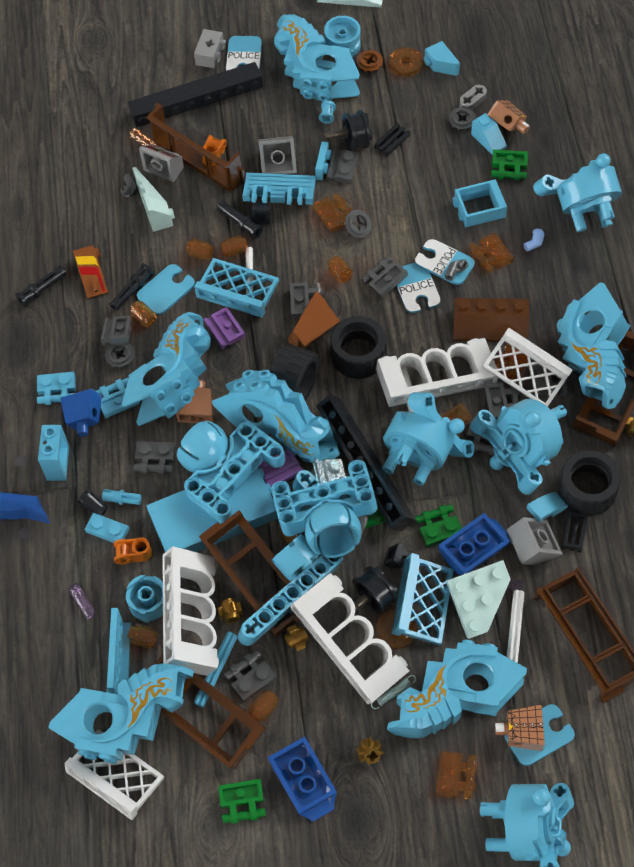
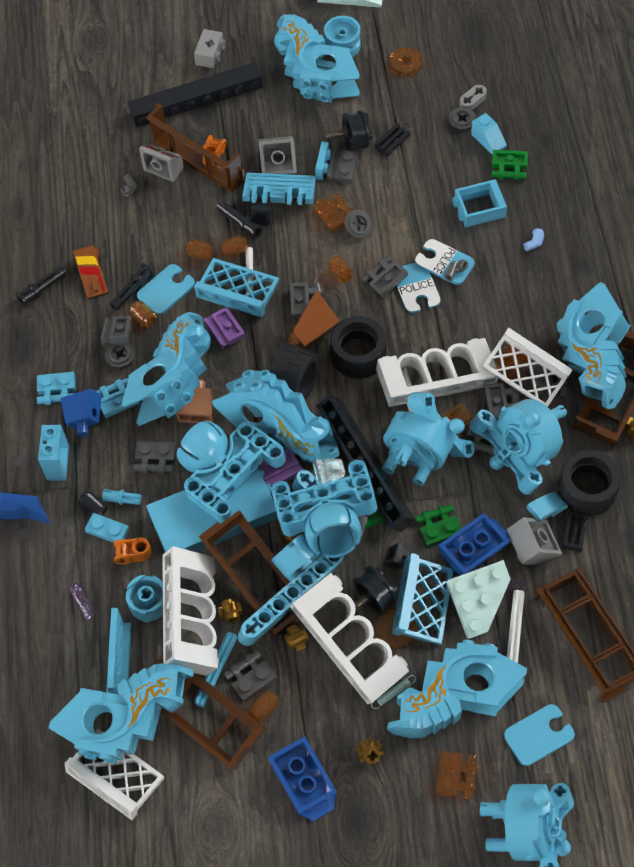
clear orange brick [127,623,159,648] -> none
clear orange axle [129,128,158,147] -> none
light aqua wedge [132,167,175,232] -> none
green plate [218,779,266,824] -> none
piece [226,36,262,71] -> none
medium azure bush [319,101,336,124] -> none
dark orange gear [356,50,383,73] -> none
medium azure slope [424,41,460,76] -> none
reddish brown slope [454,298,529,342] -> none
clear orange plate [469,232,514,273] -> none
nougat torso [487,100,530,134] -> none
nougat torso [495,705,545,751] -> none
medium azure piece [533,153,622,232] -> none

